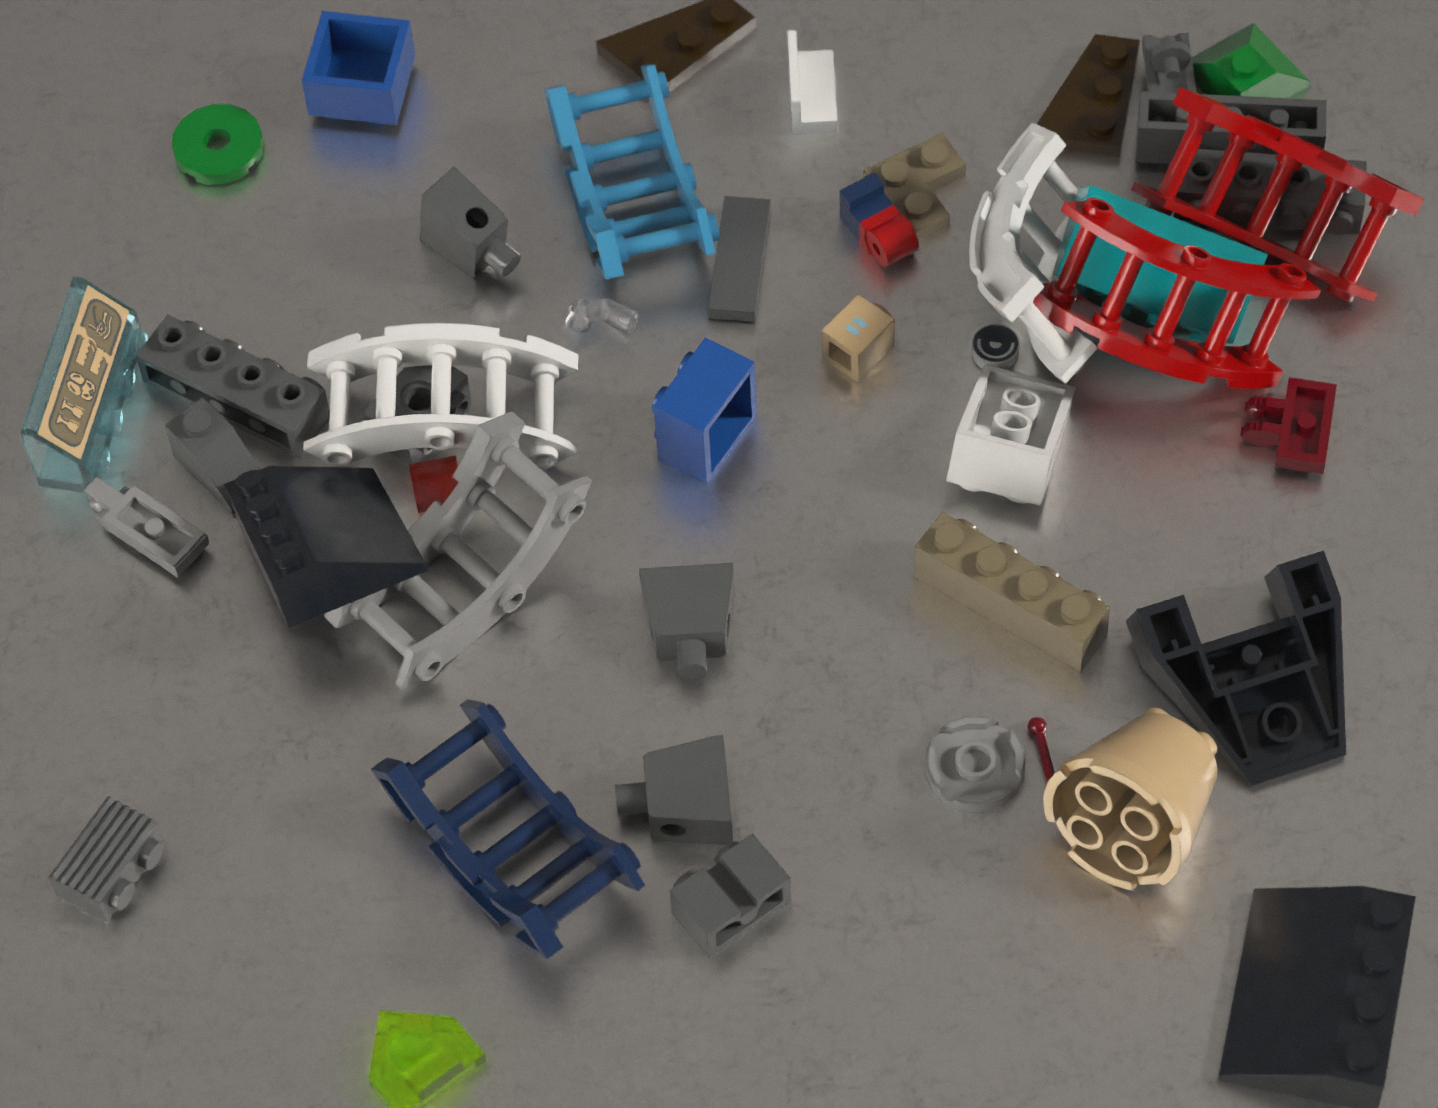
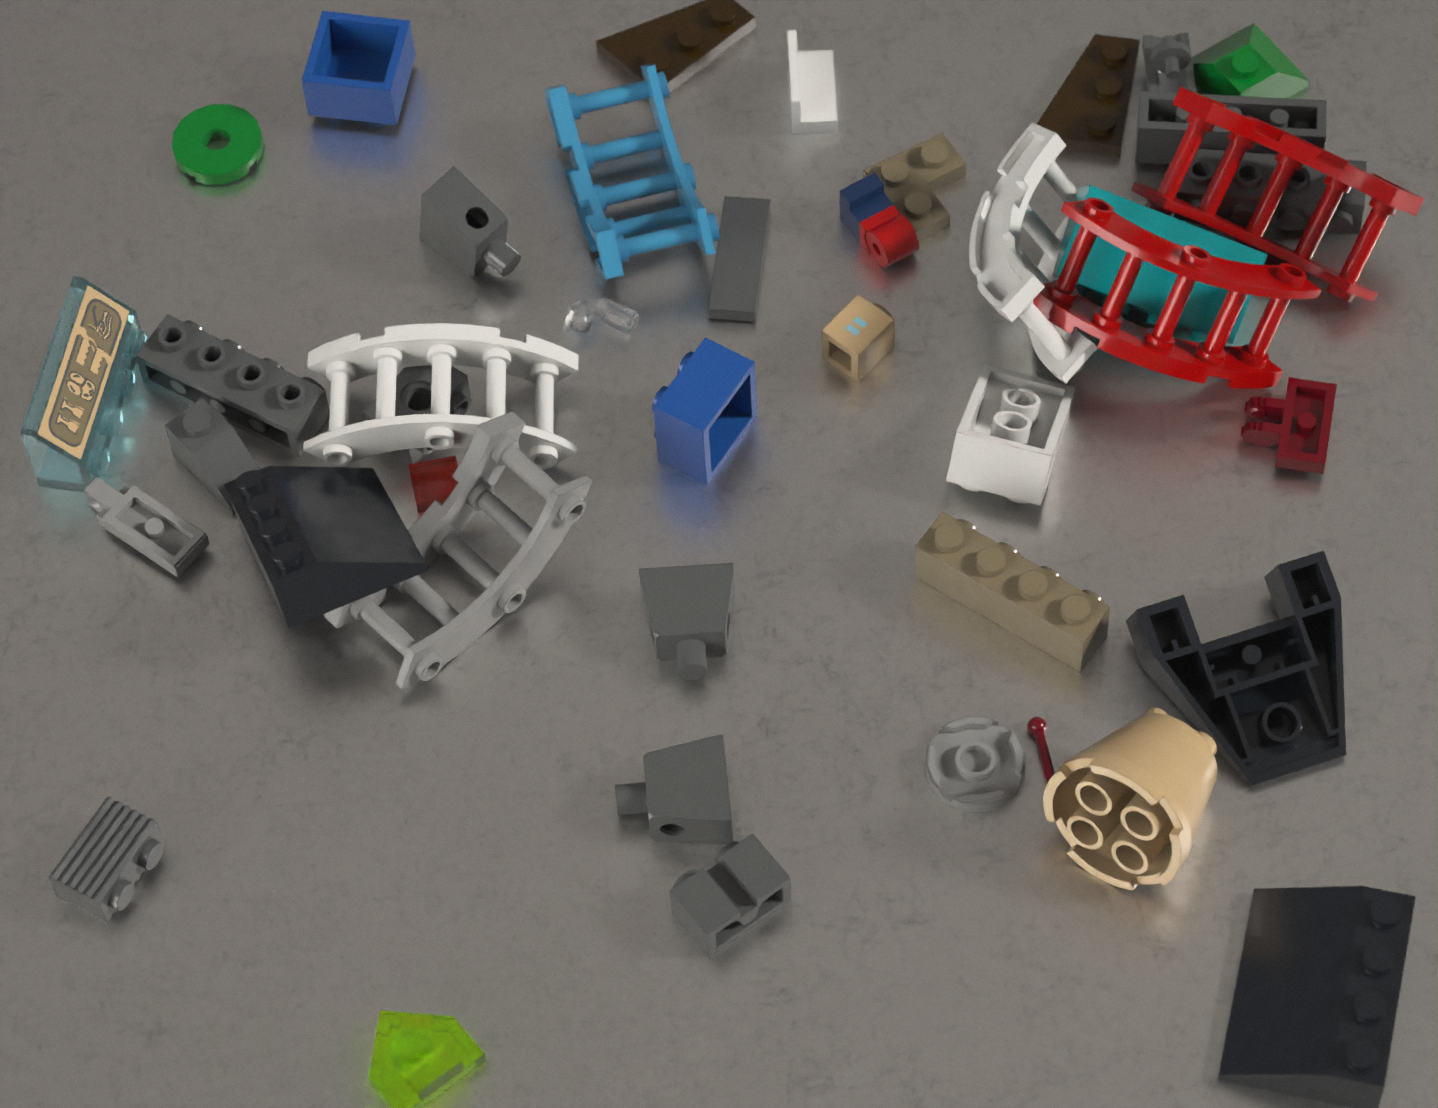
dark blue fence [371,699,645,959] -> none
black tile [972,324,1019,370] -> none

